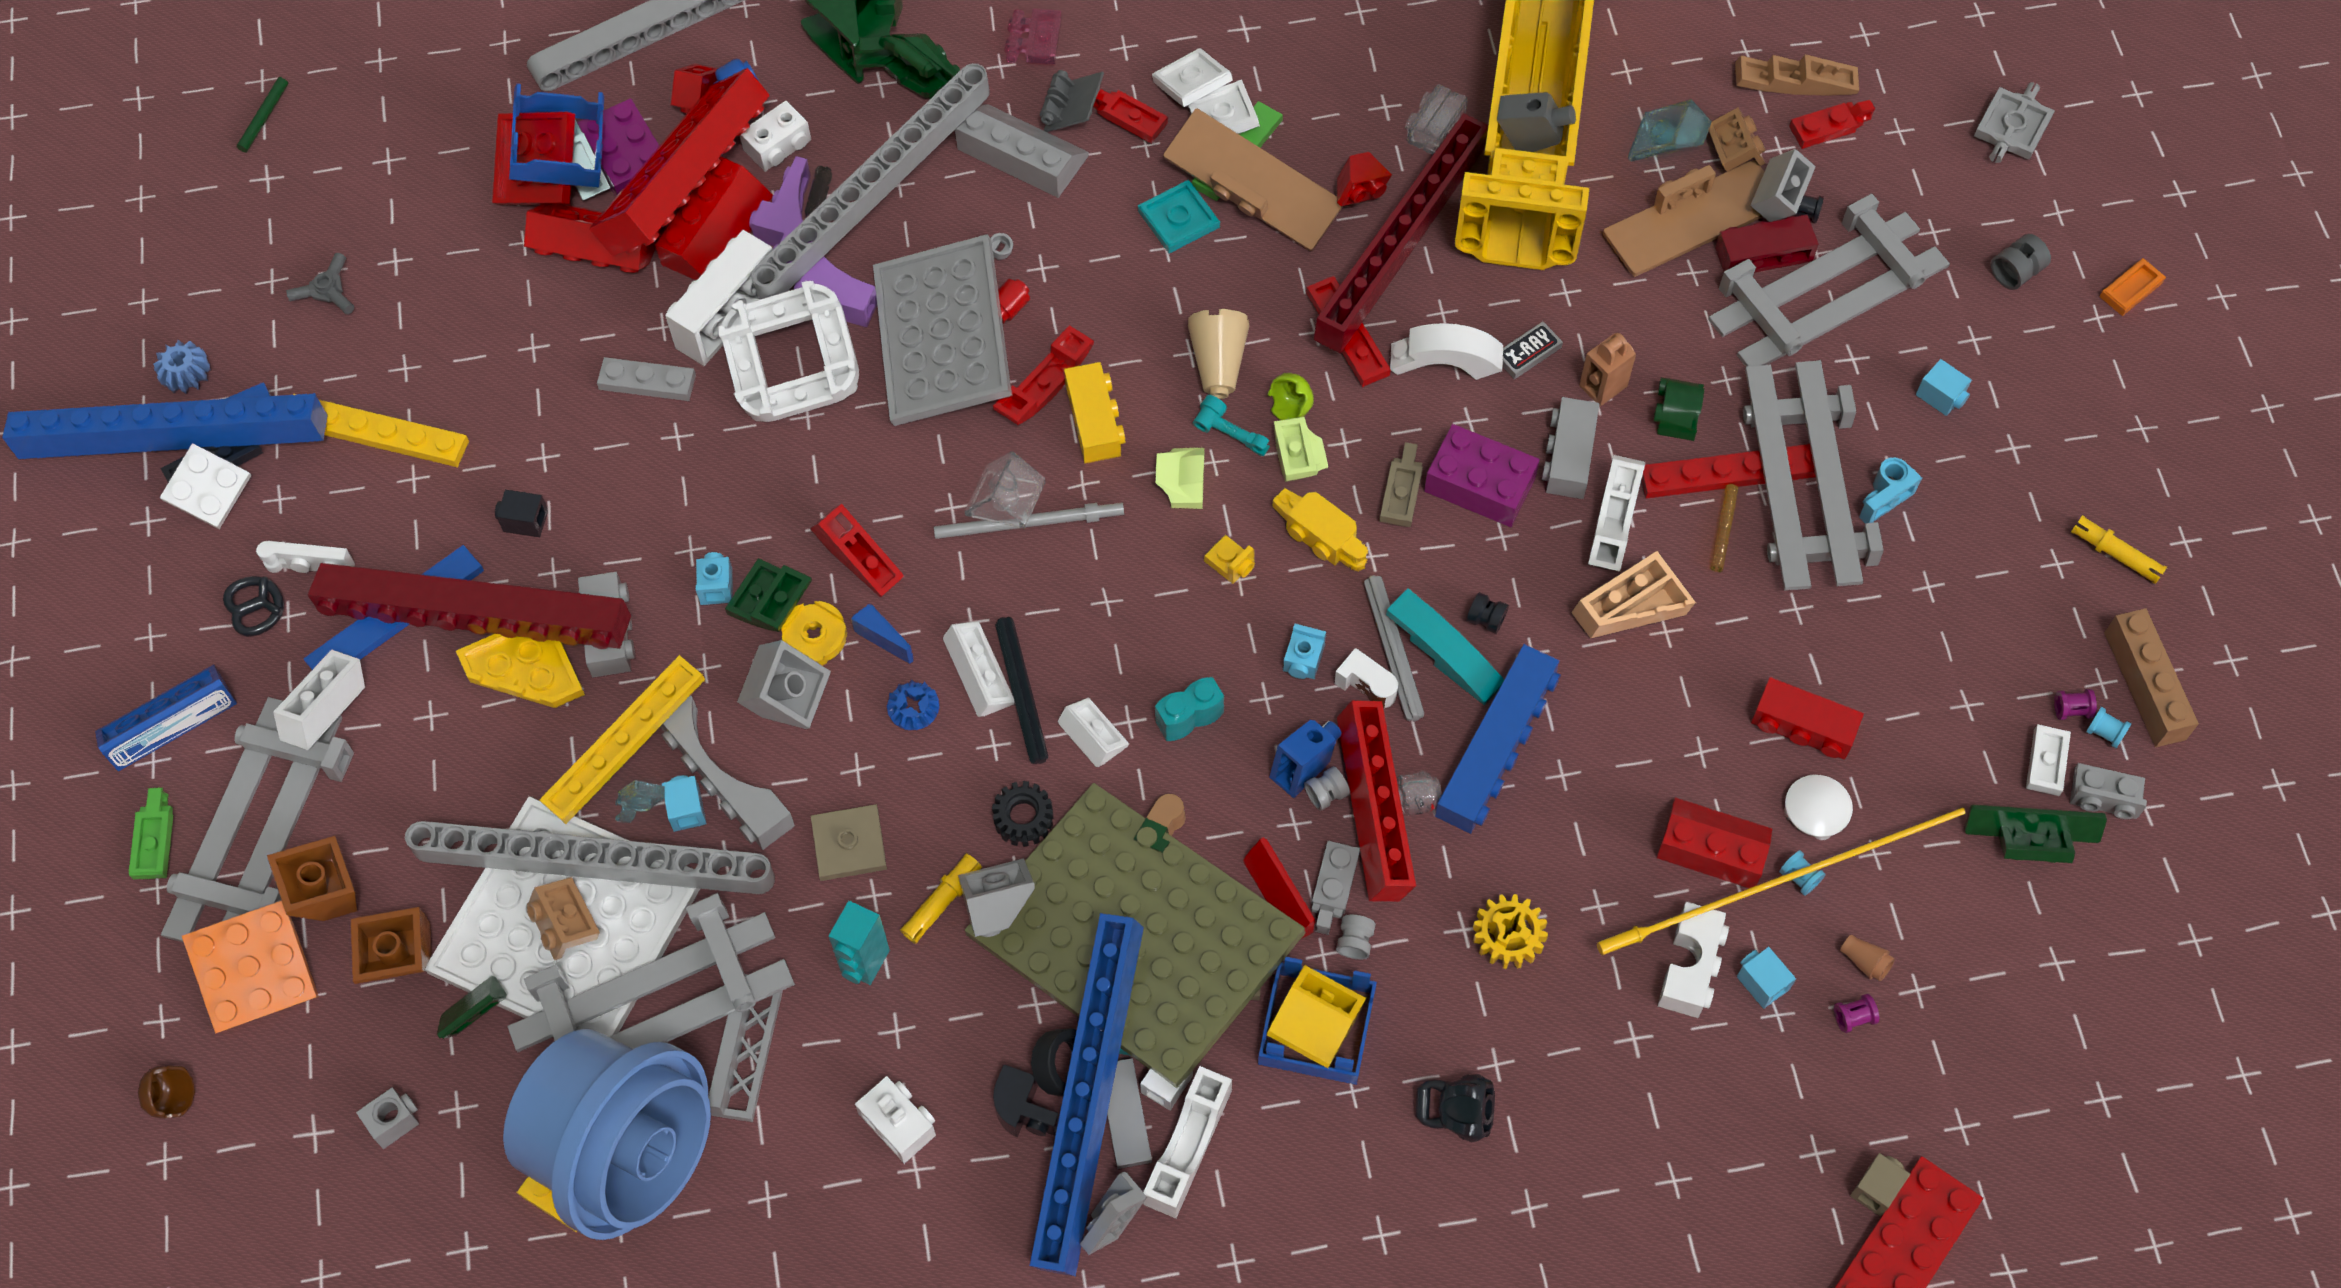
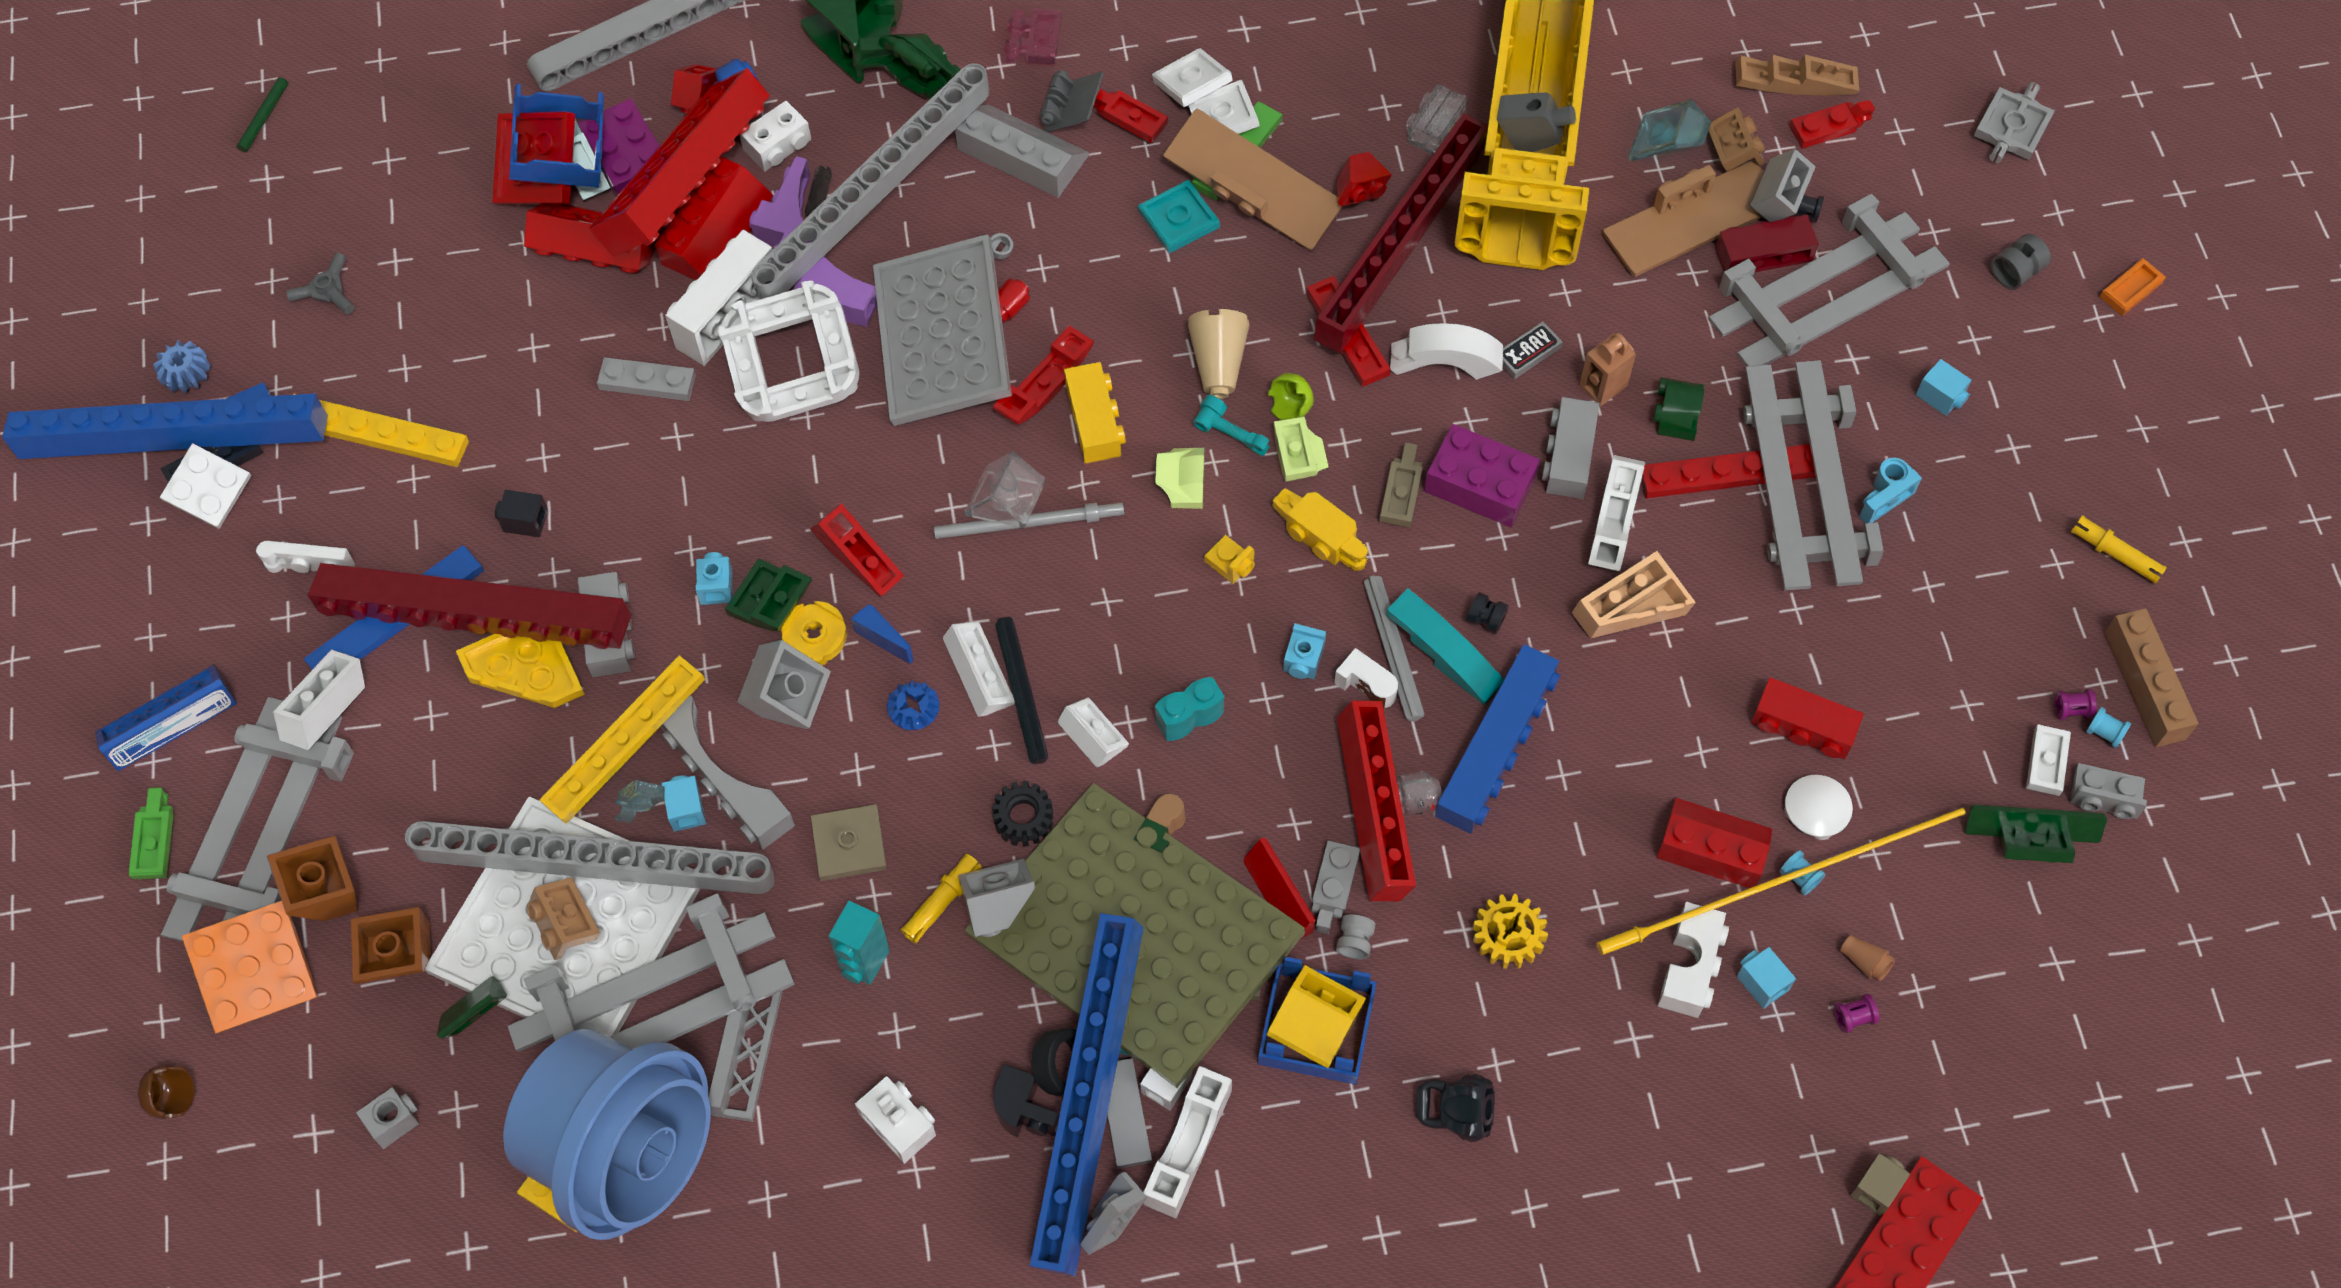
black piece [223,576,284,637] -> none
blue torso [1269,720,1341,798] -> none
light grey wheel [1304,766,1350,811] -> none
clear yellow bar [1710,484,1739,572] -> none

